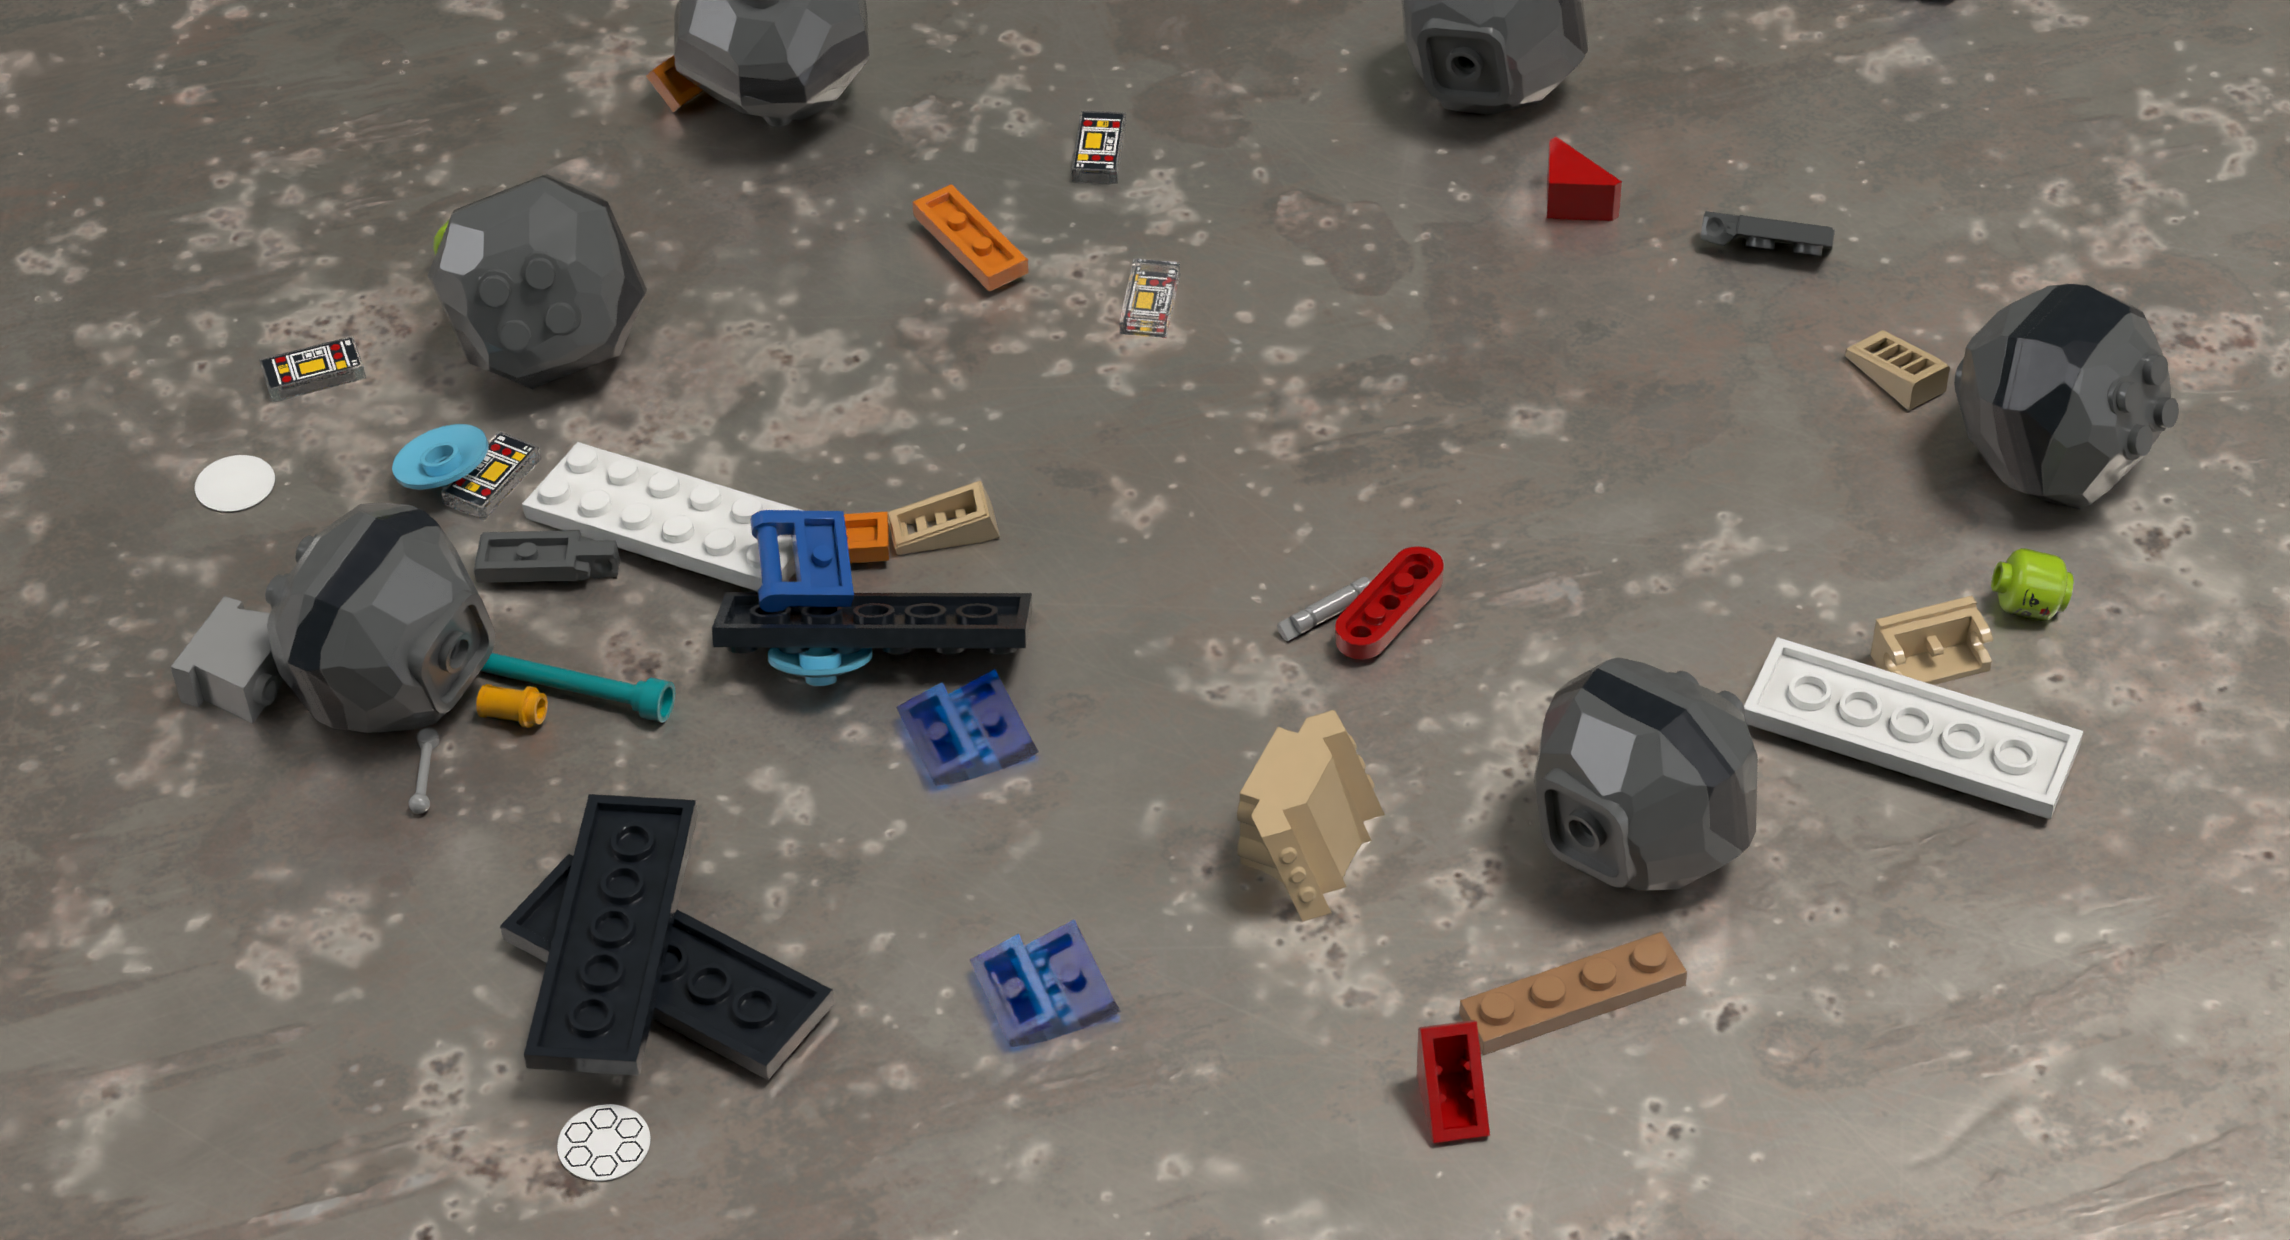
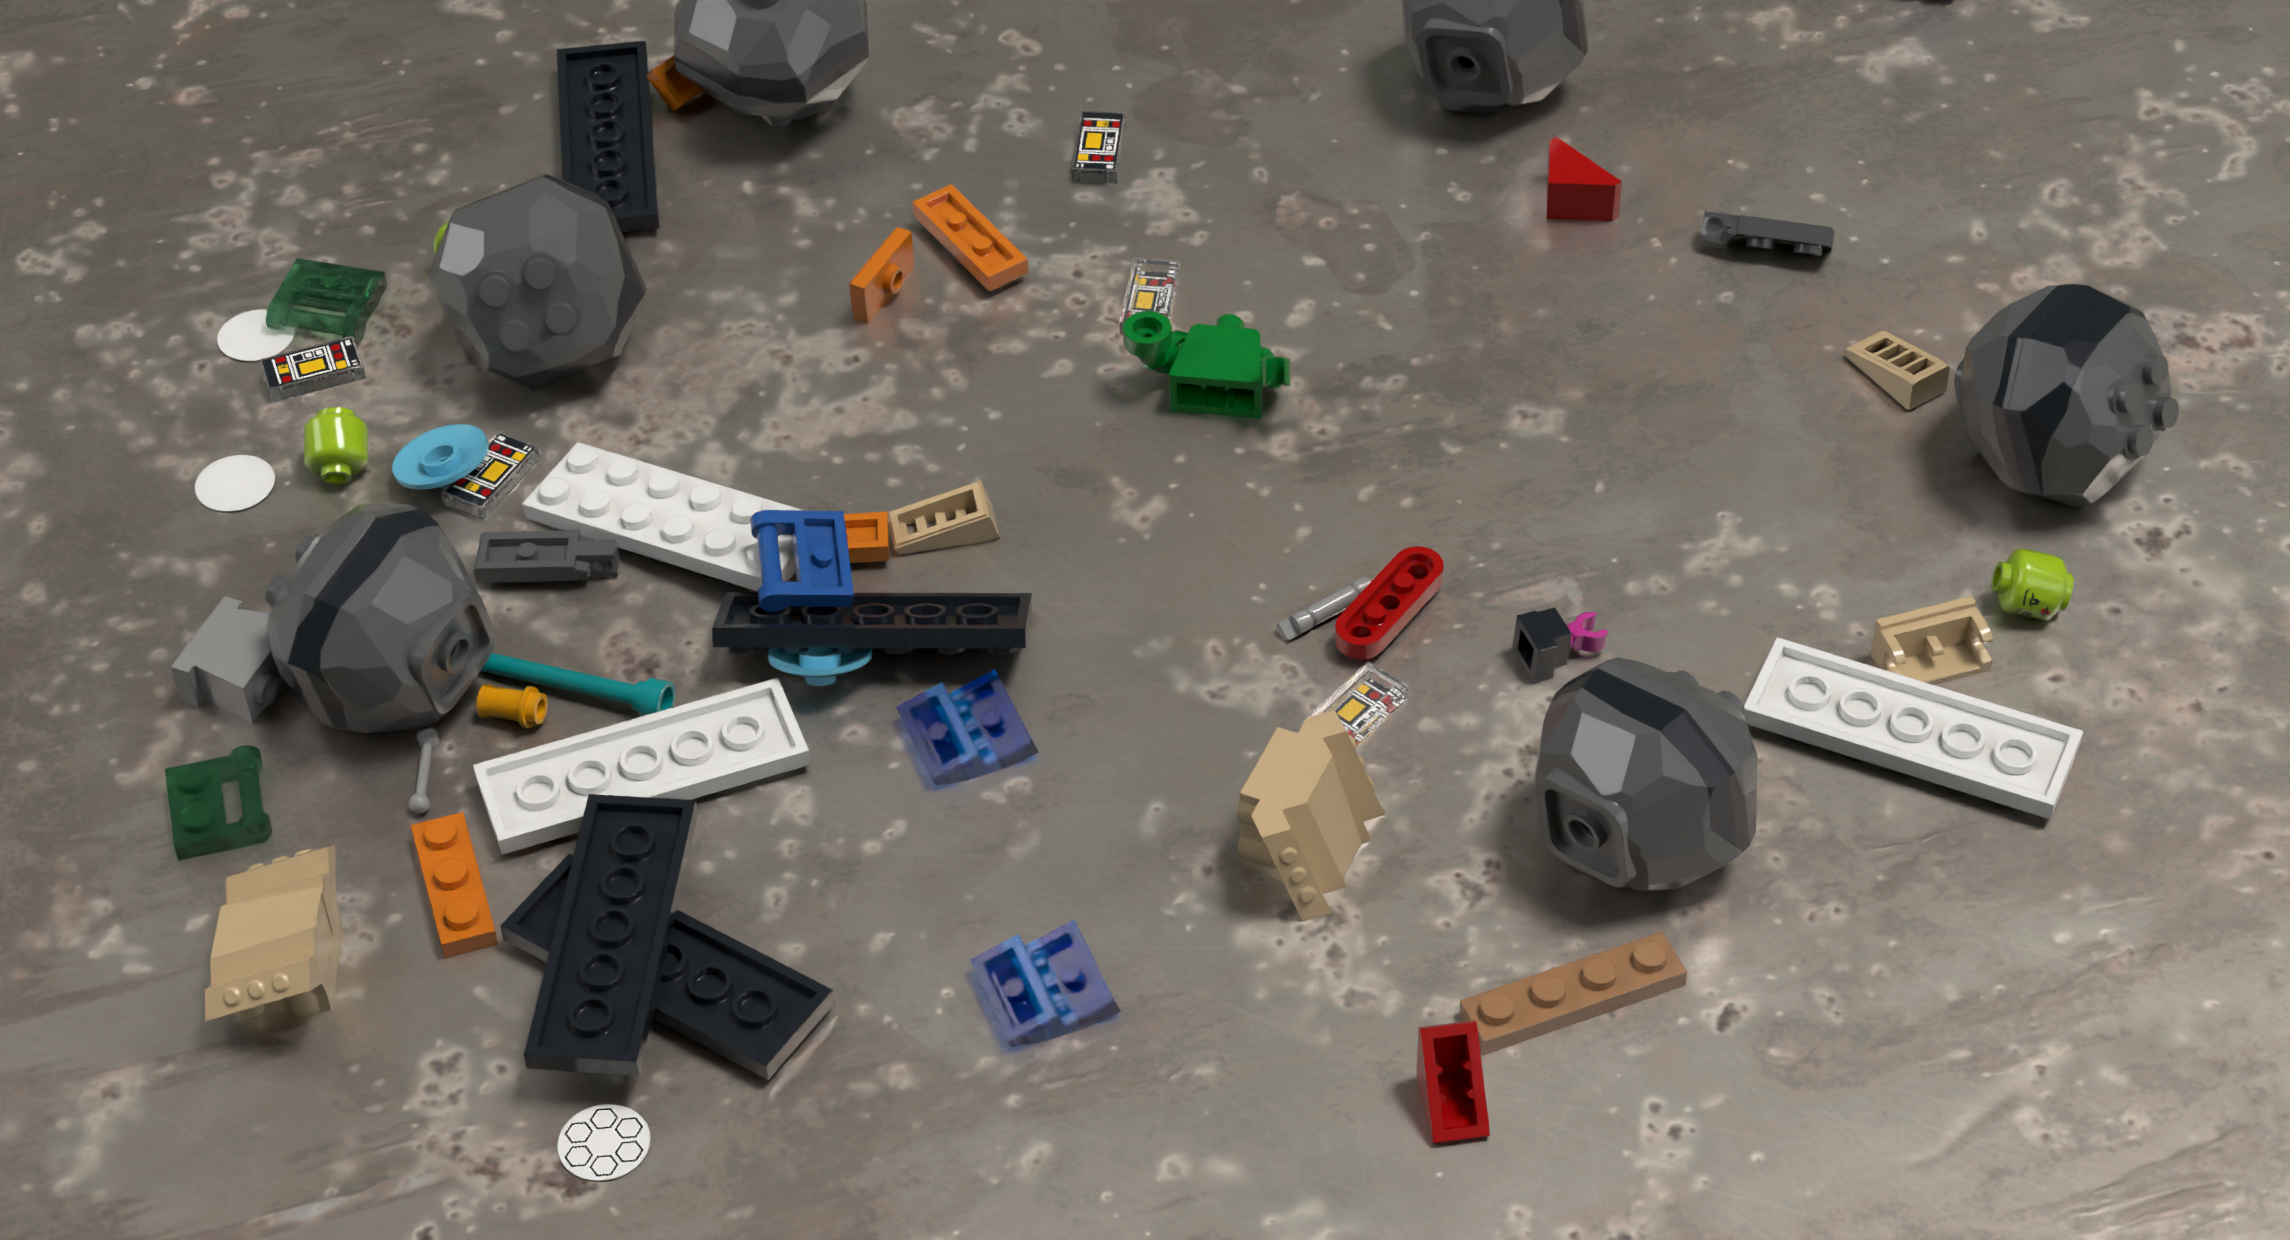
none -> clear green plate [165,745,272,861]
none -> tan slope [204,844,344,1021]
none -> white sticker [217,309,295,361]
none -> clear green plate [266,258,388,343]
none -> lime head [304,407,368,484]
none -> orange plate [411,812,499,958]
none -> white plate [473,678,811,855]
none -> black plate [557,40,660,232]
none -> orange plate [849,227,915,324]
none -> green torso [1123,311,1290,419]
none -> clear tile [1302,662,1409,746]
none -> black piece [1512,607,1608,683]

